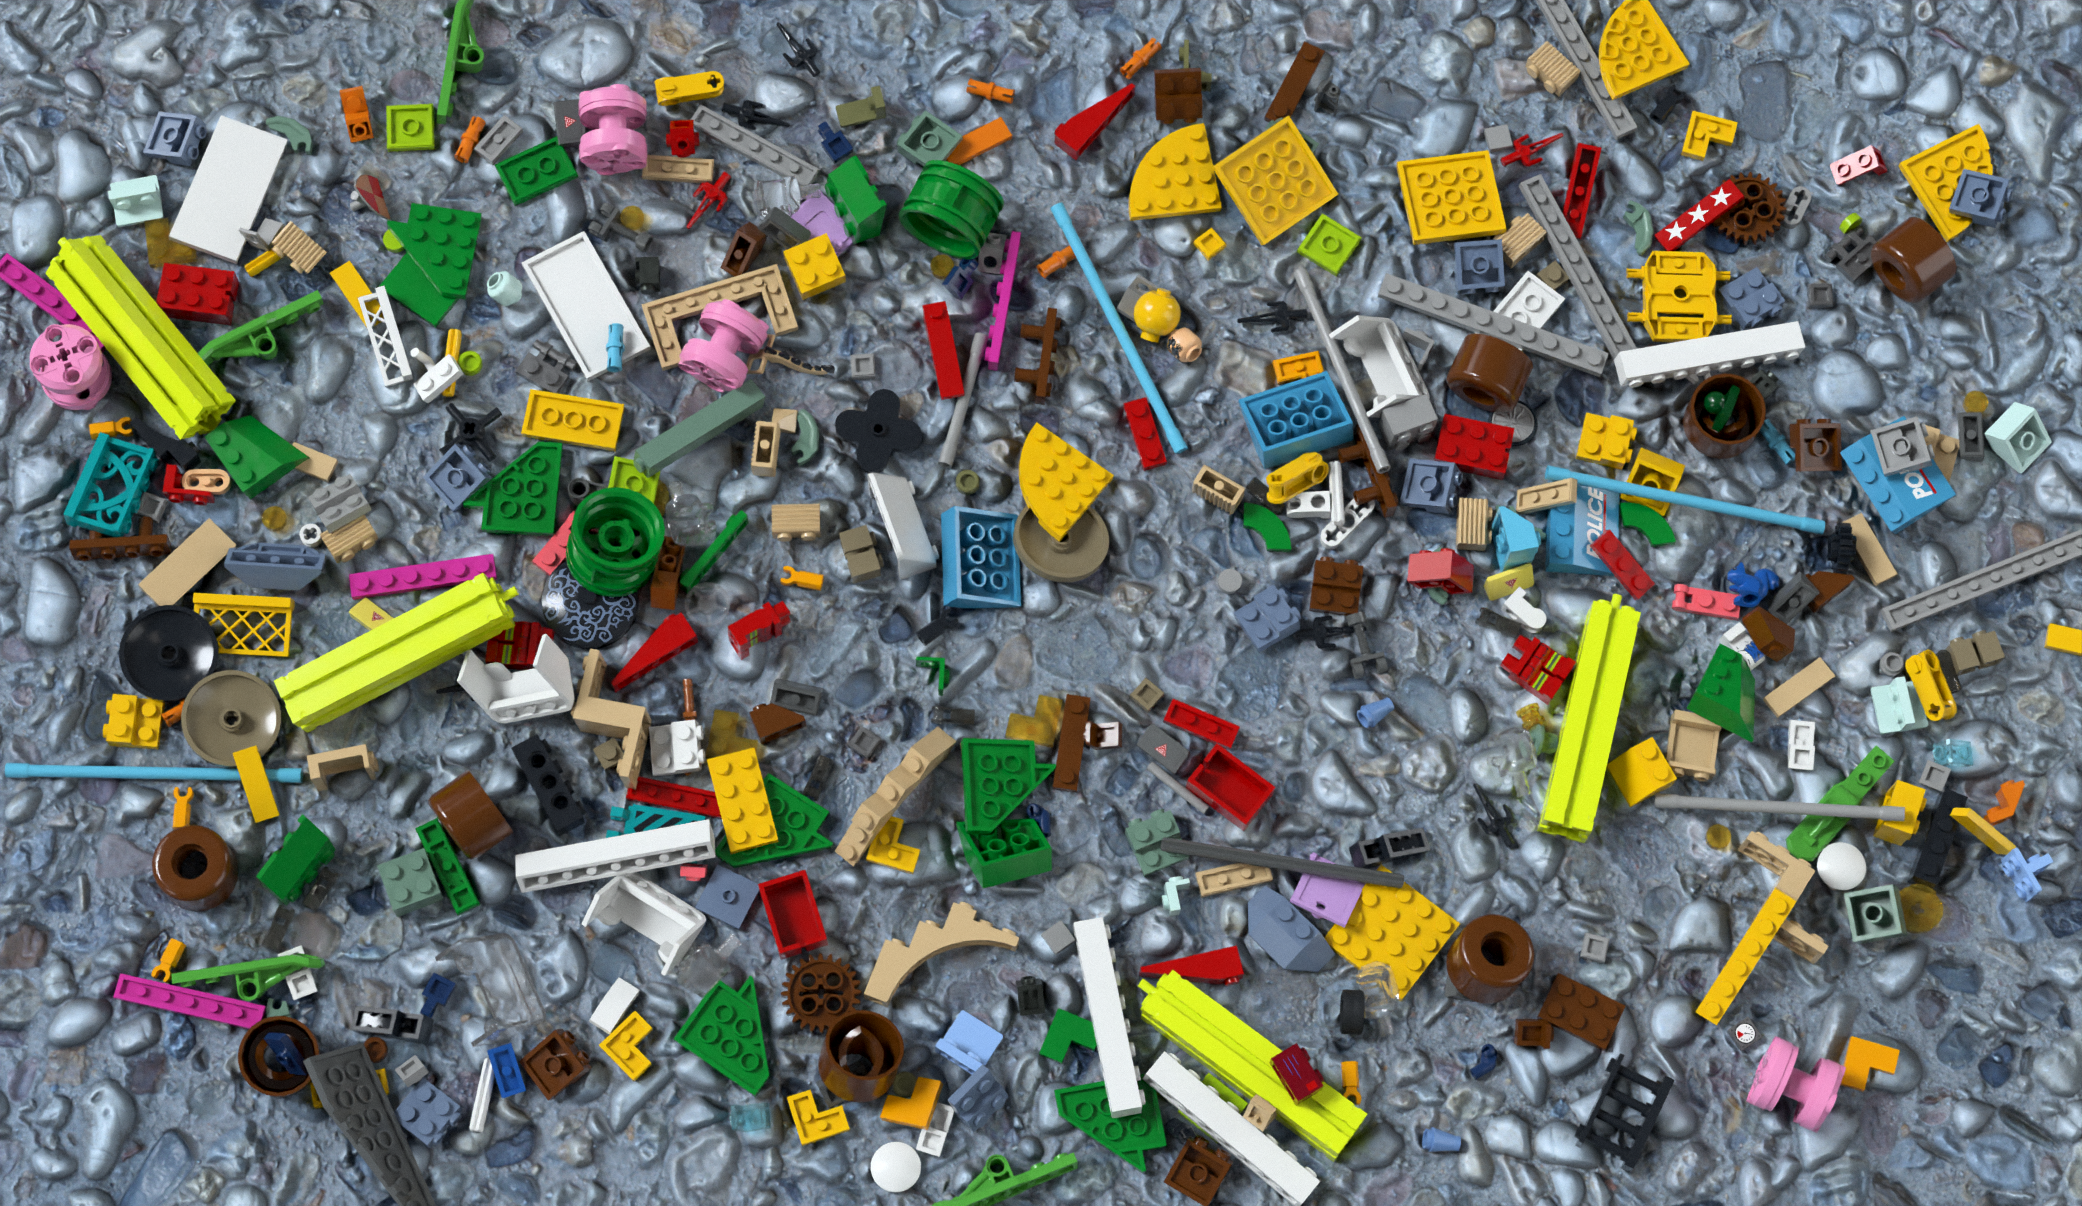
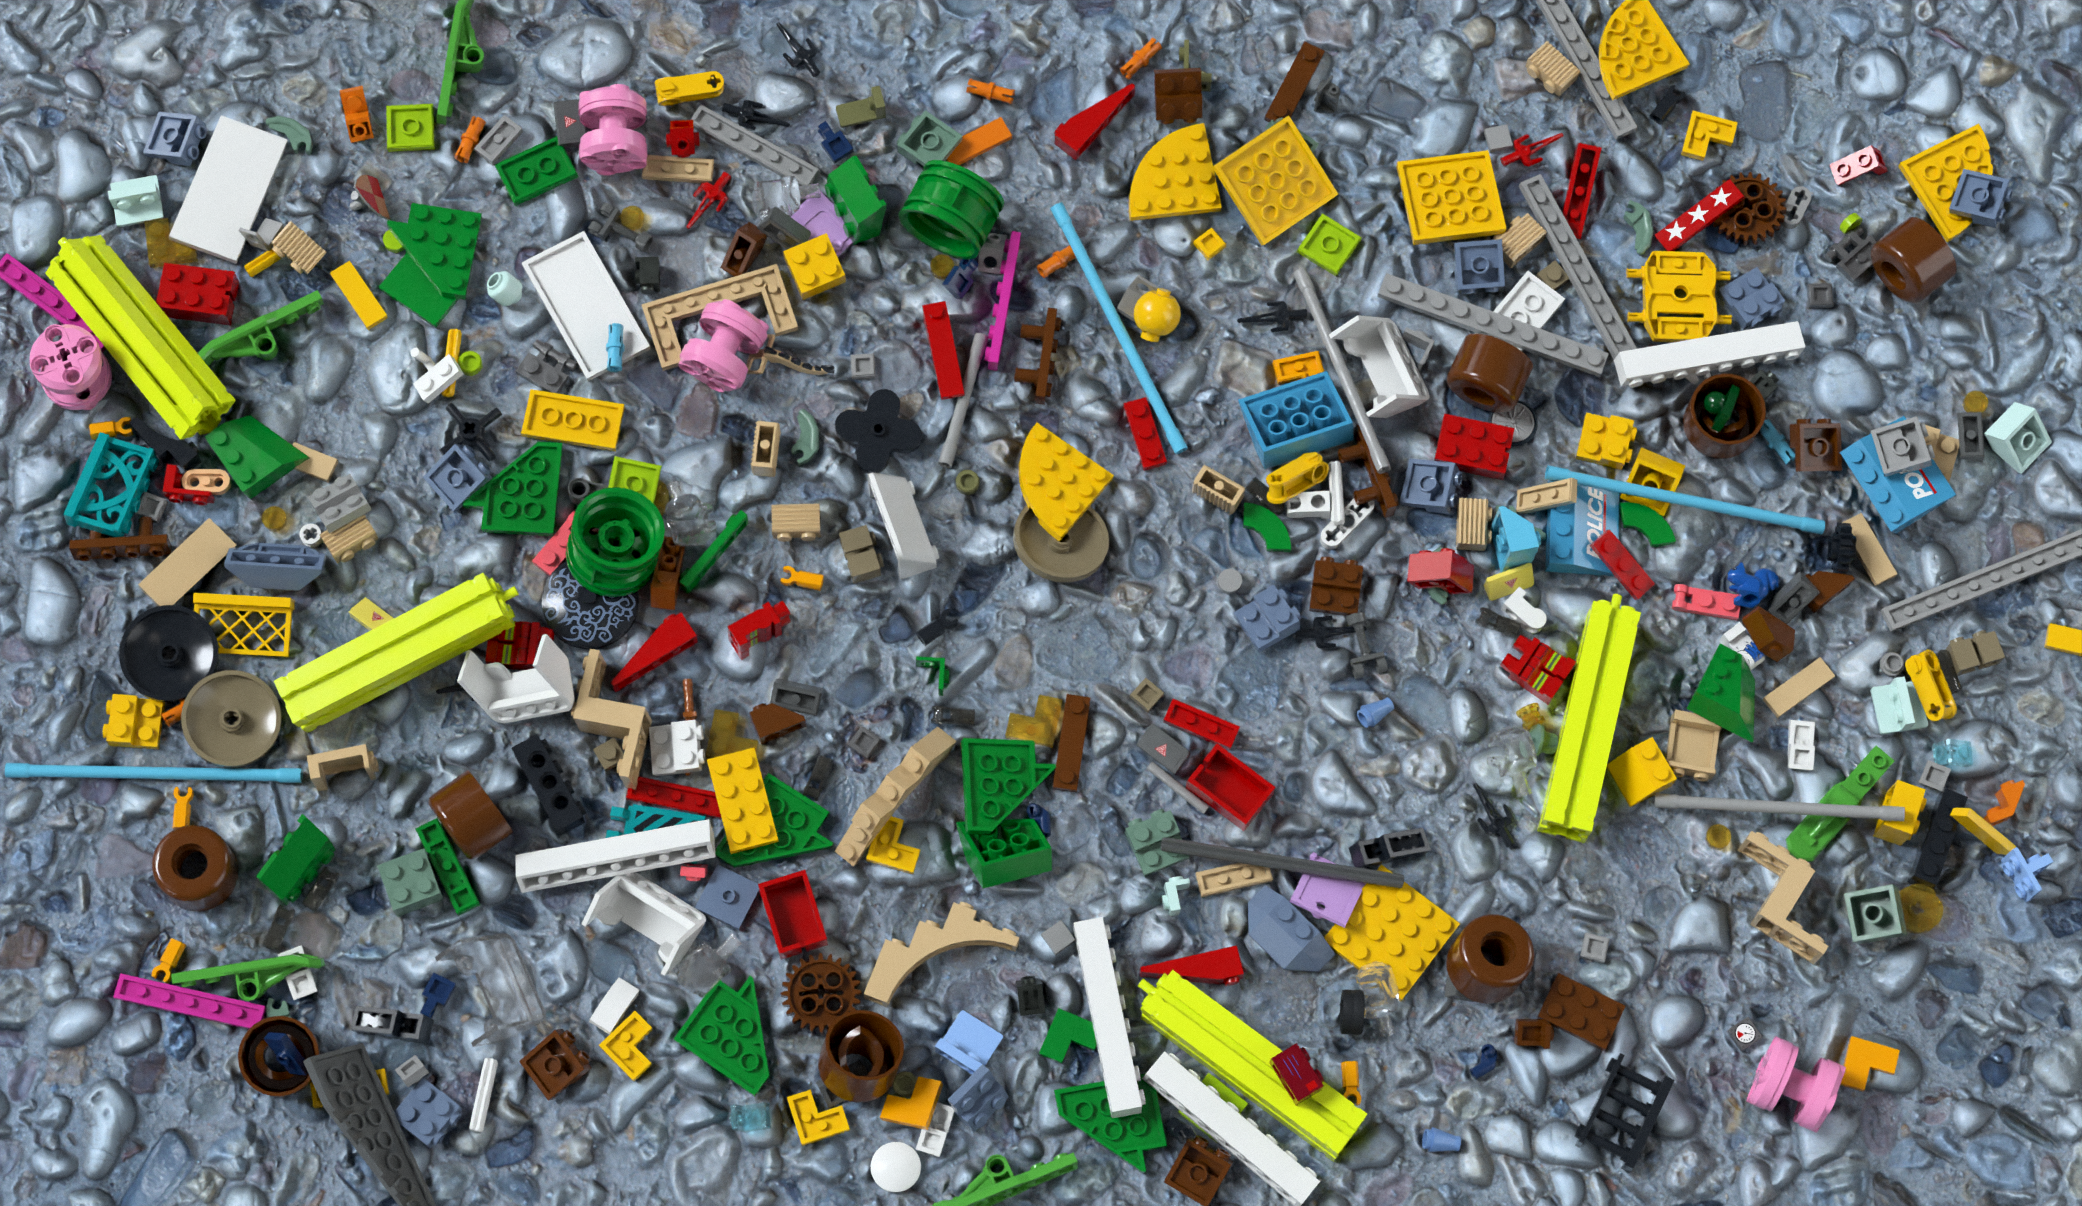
yellow tile [232,745,280,823] -> none
dark pink plate [349,554,497,600] -> none
white fence [358,286,413,387] -> none
reddish brown tile [364,1037,388,1063] -> none
blue plate [487,1042,526,1098] -> none
sand green brick [633,379,765,478] -> none
clear wheel [685,582,730,627] -> none
tan slope [771,408,798,434] -> none
dark azure slope [941,506,1021,609] -> none
bracket [1083,721,1122,750] -> none
light nougat head [1167,327,1202,363] -> none
tan bracket [1243,1094,1277,1131] -> none
light grey brick [1378,394,1438,451] -> none
yellow plate [1696,887,1797,1025] -> none
white dish [1817,842,1866,891] -> none

